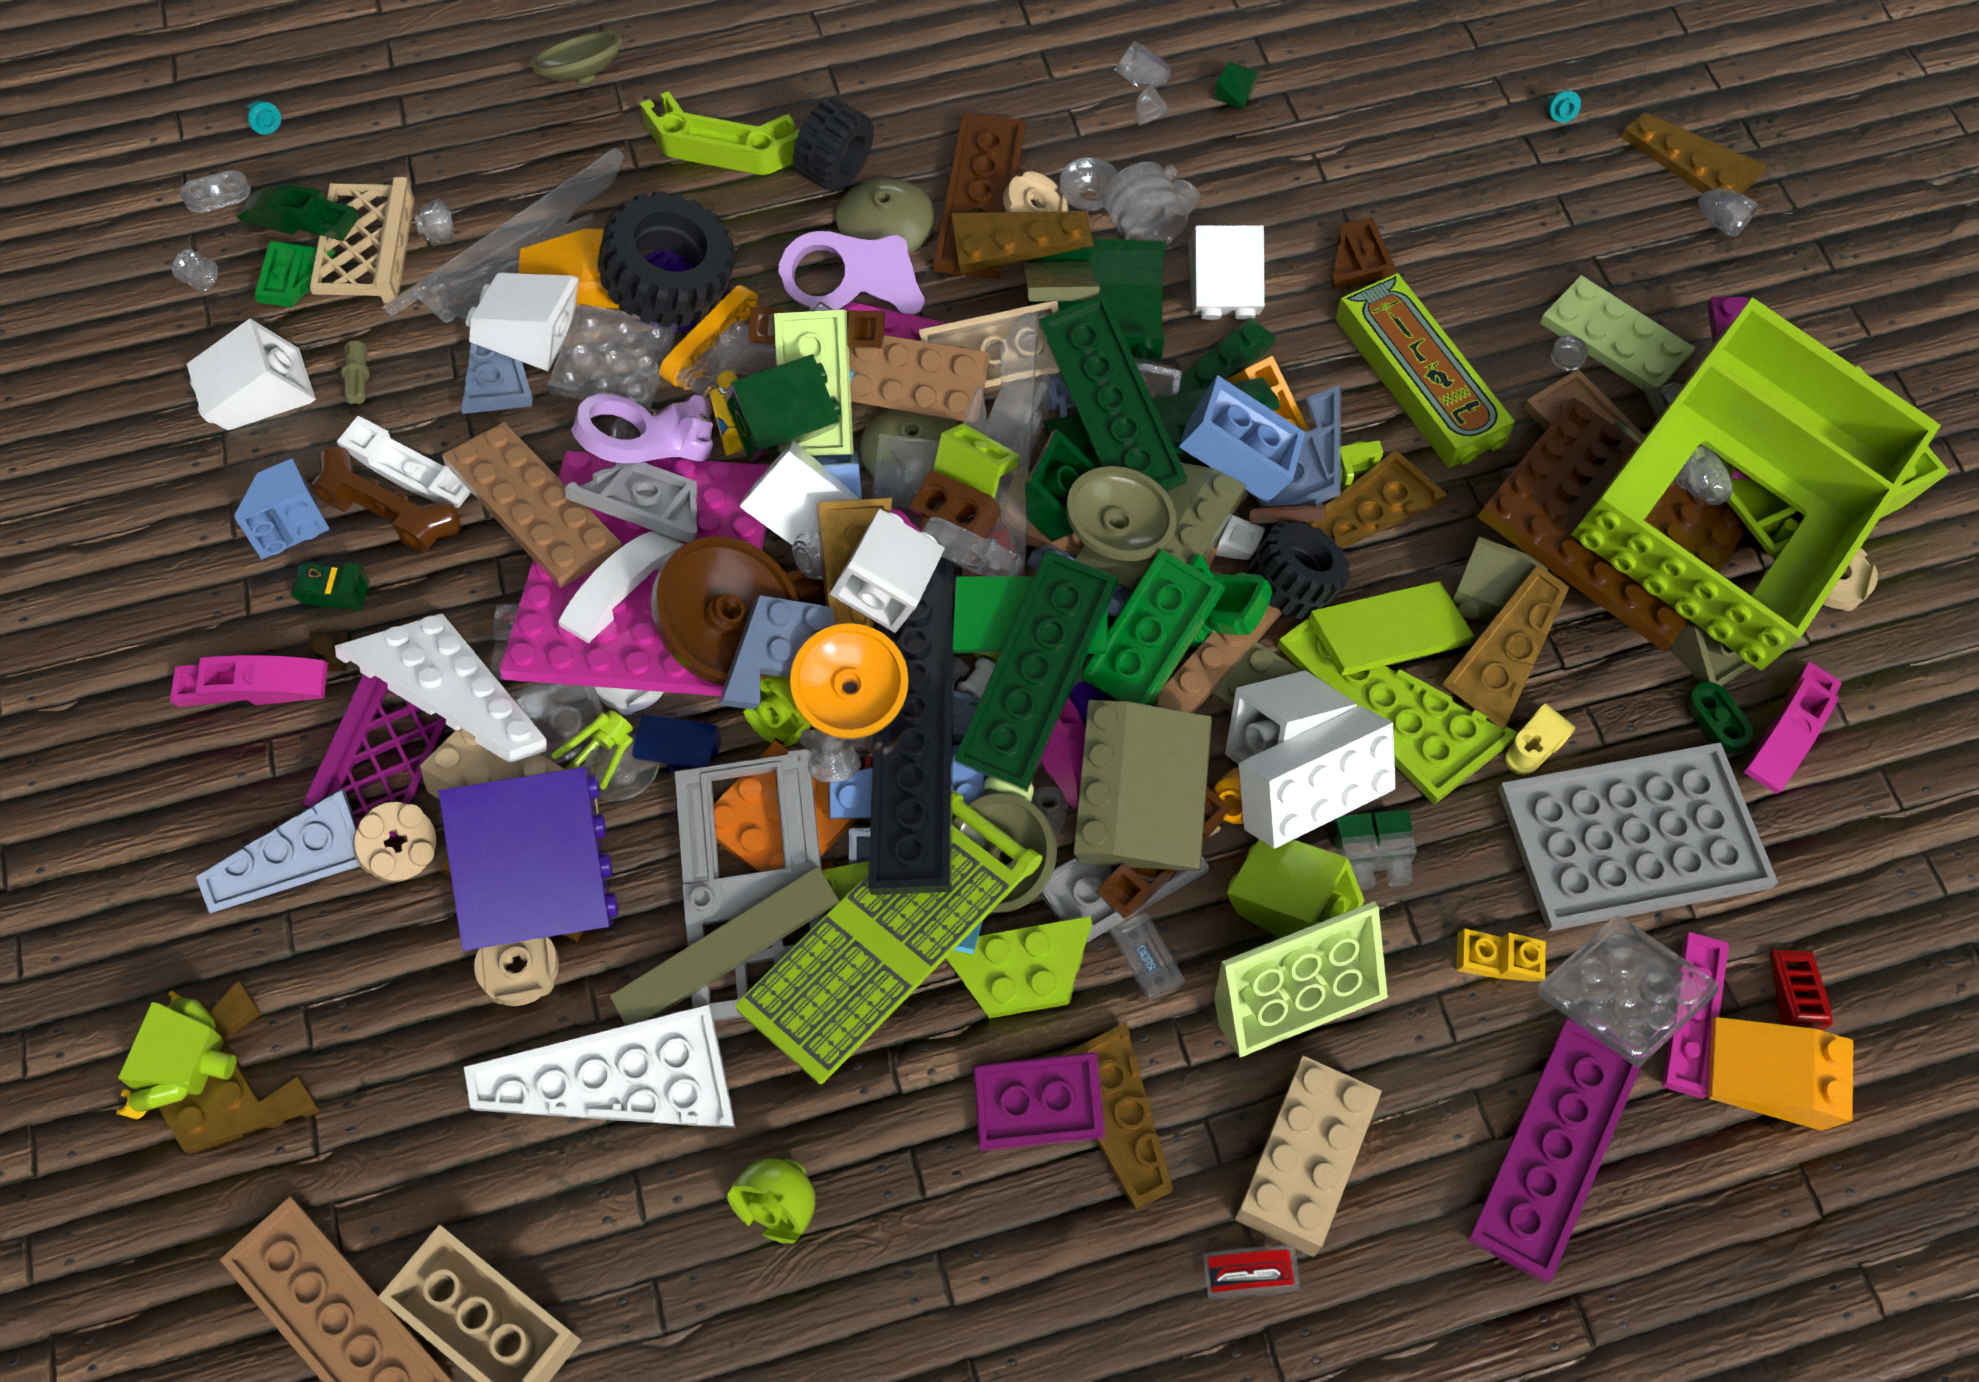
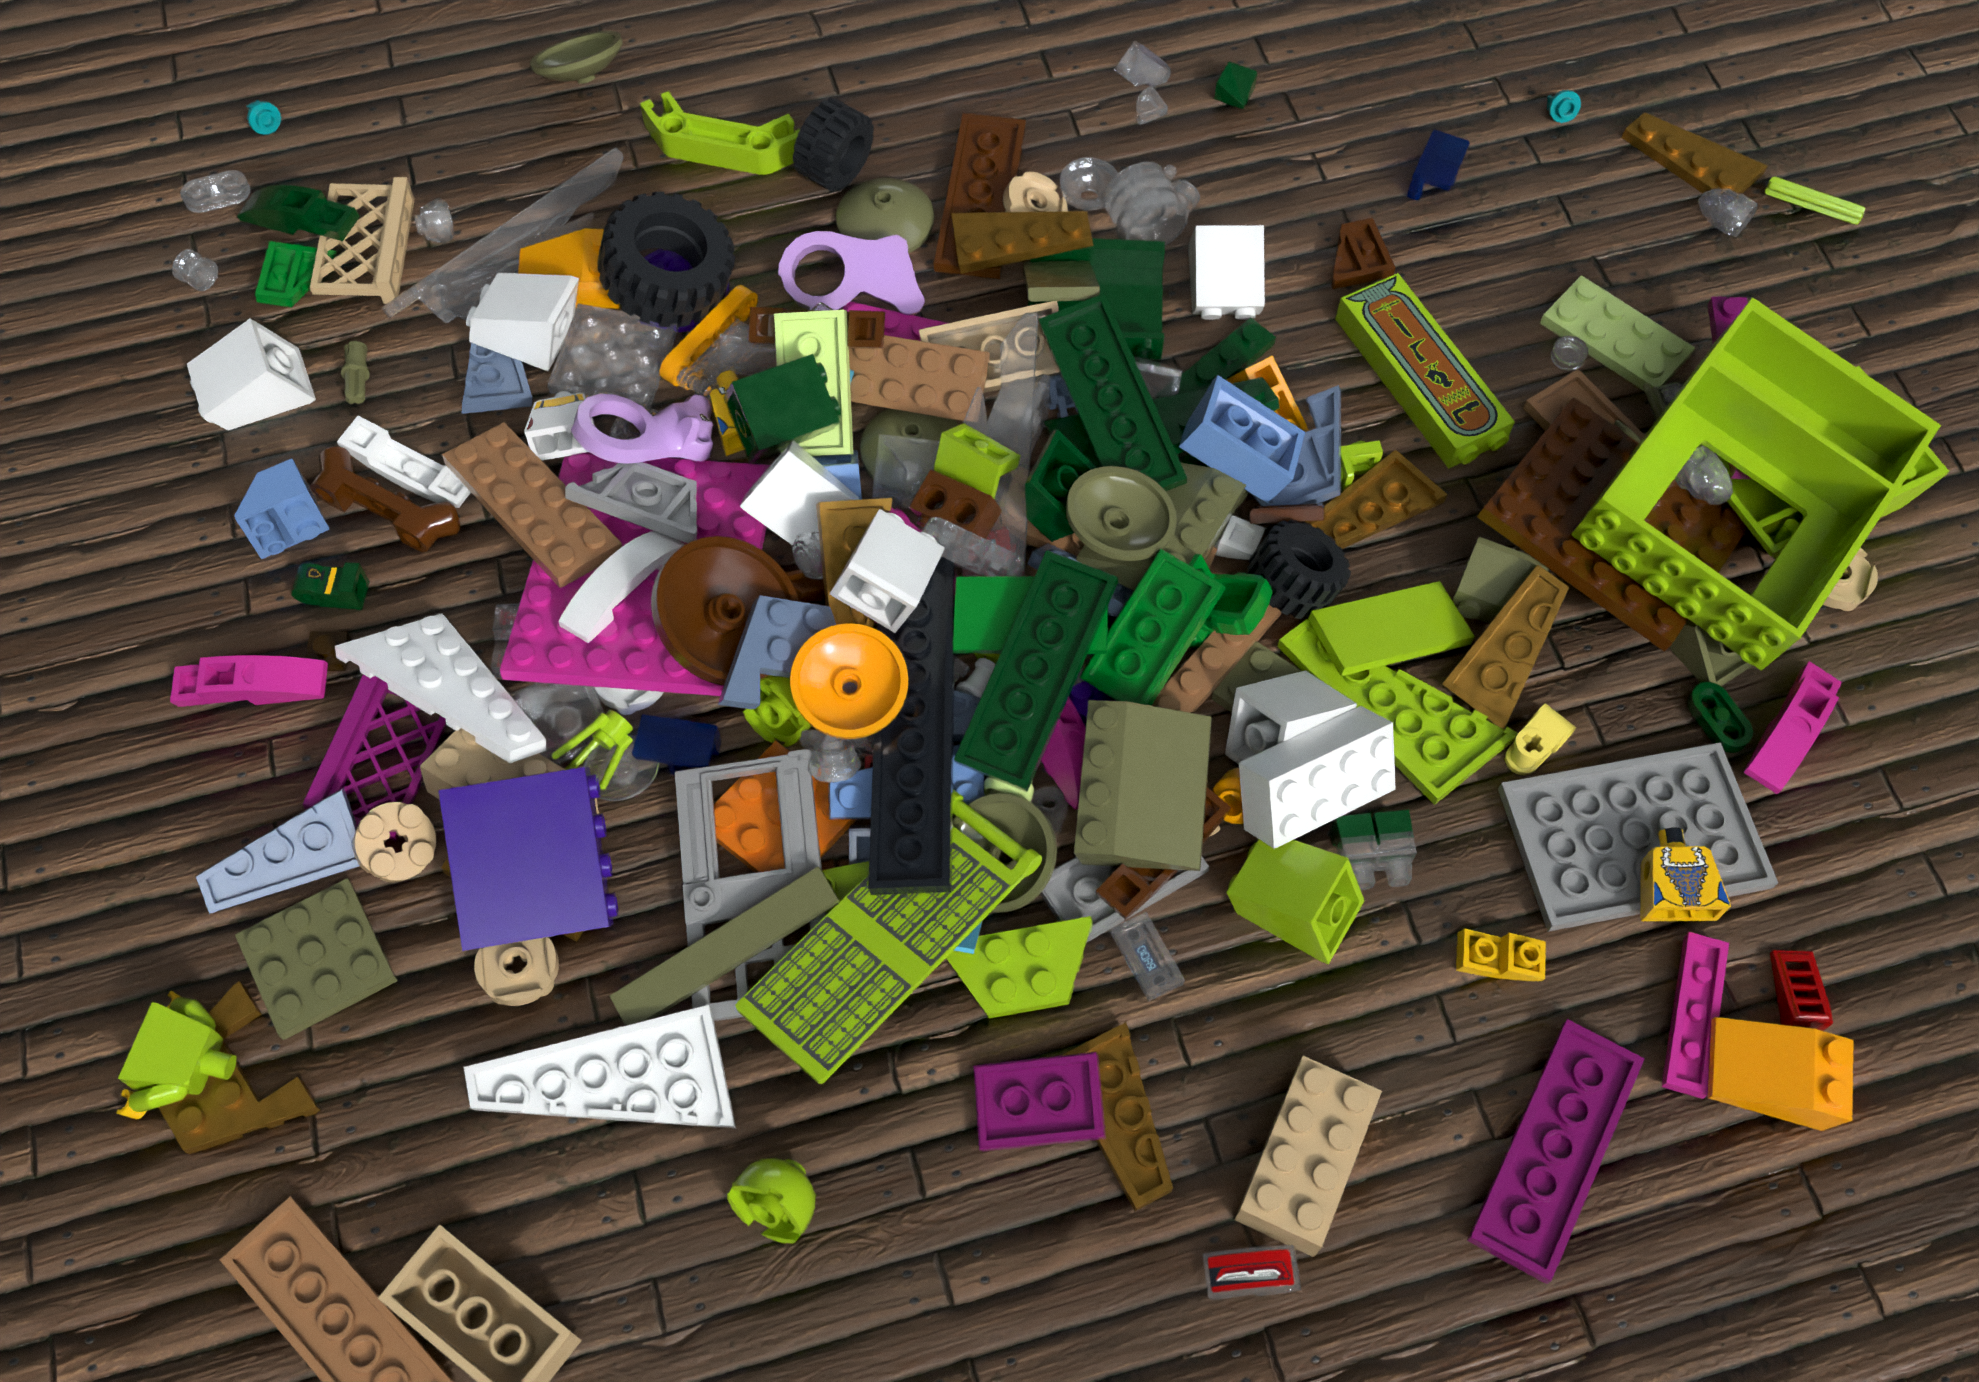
yellowish green slope [1214,901,1388,1057] -> none
clear plate [1537,915,1720,1068] -> none
none -> olive plate [235,878,398,1040]
none -> white torso [525,391,595,461]
none -> clear blue panel [1407,129,1470,201]
none -> torso [1640,827,1731,921]
none -> lime axle [1765,176,1865,225]

